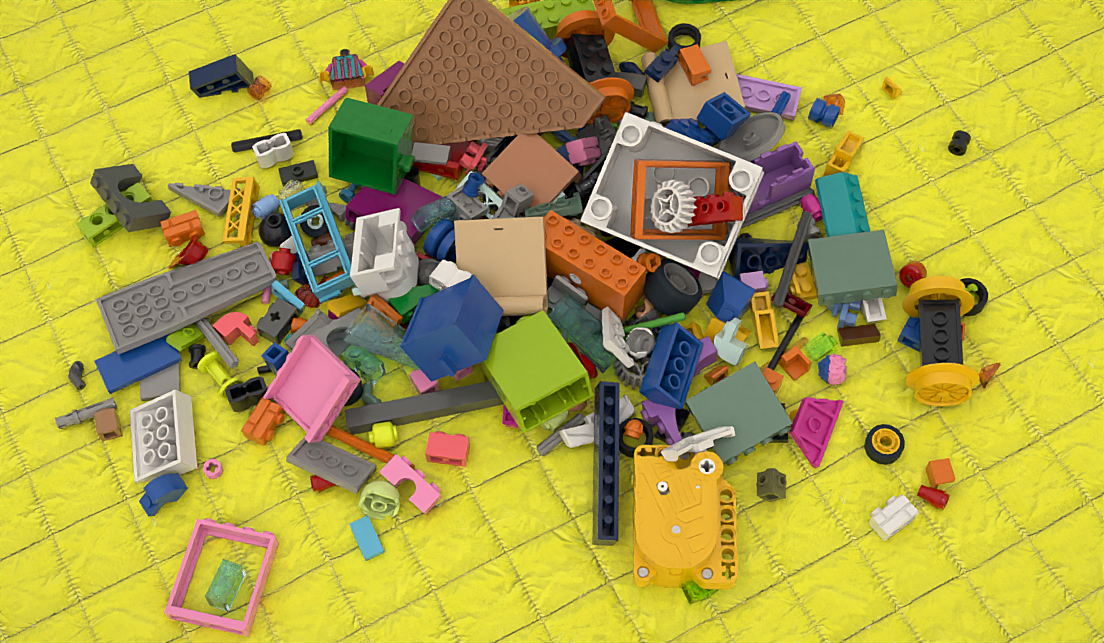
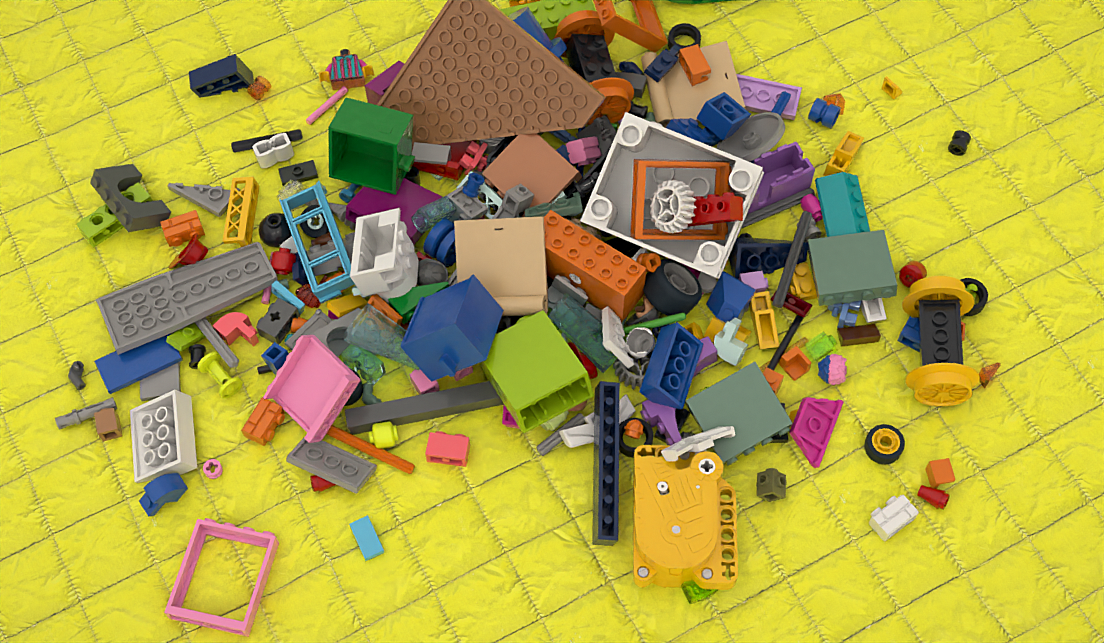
clear light blue brick [205,559,246,612] -> none
brick [225,377,270,412] -> none
light blue brick [252,194,280,220] -> none
yellowish green cylinder [359,480,400,520] -> none
bright pink arch [380,454,442,515] -> none
white brick [429,260,472,291] -> none
orange slope [704,366,728,386] -> none

